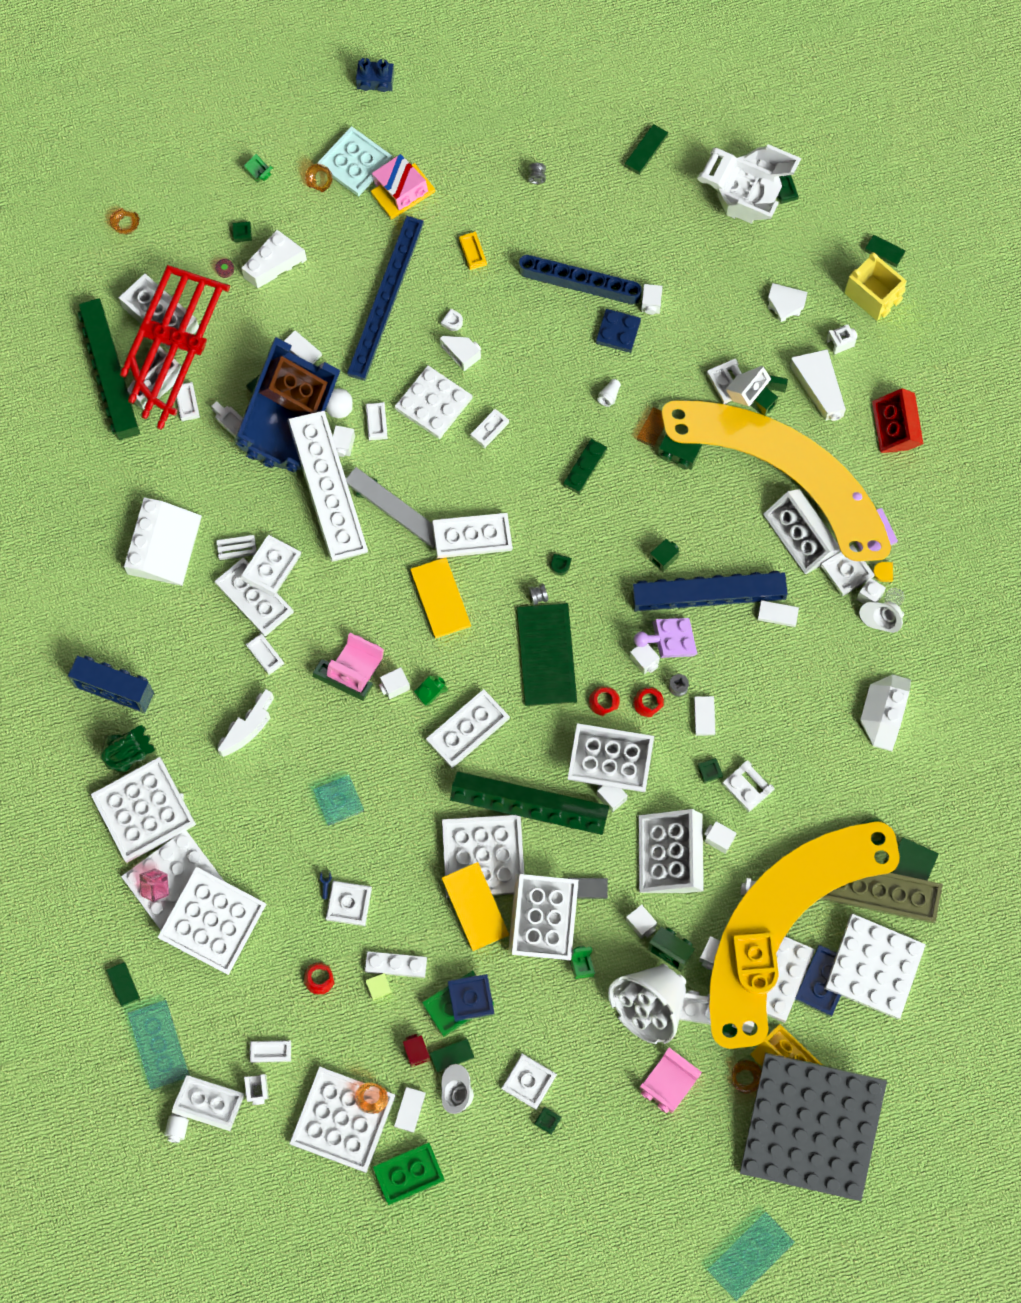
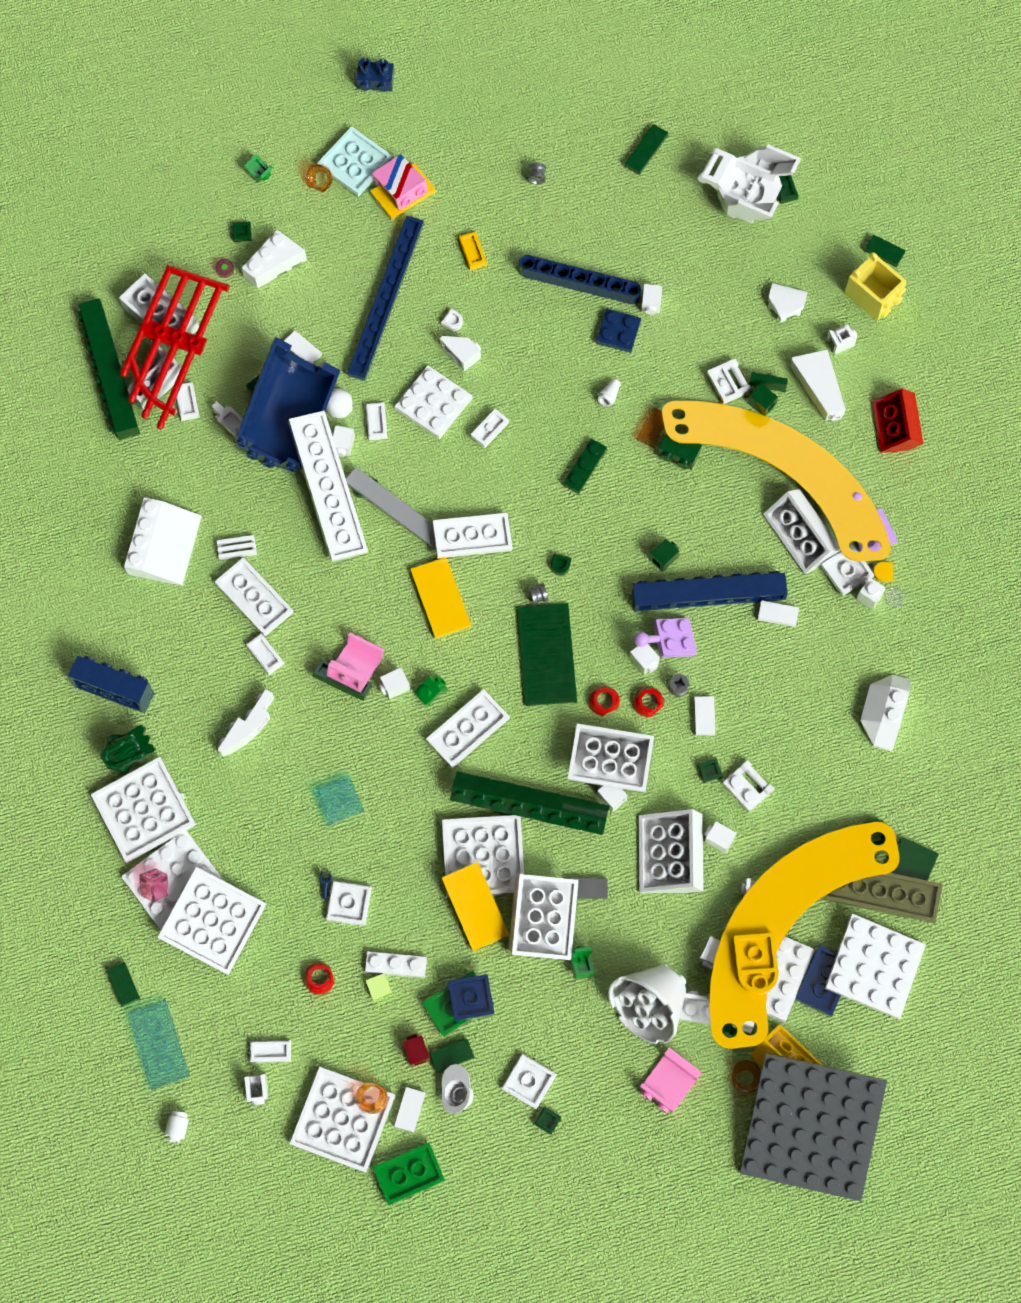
clear orange piece [110,208,140,234] -> none
white plate [172,1075,244,1131] -> none
white plate [241,535,301,597] -> none
reddish brown brick [258,356,328,416] -> none
white brick [626,905,657,939] -> none
dark green slope [647,927,695,972] -> none
clear light blue tile [707,1212,795,1301] -> none
white slope [726,366,771,406] -> none
white piece [859,602,904,633] -> none

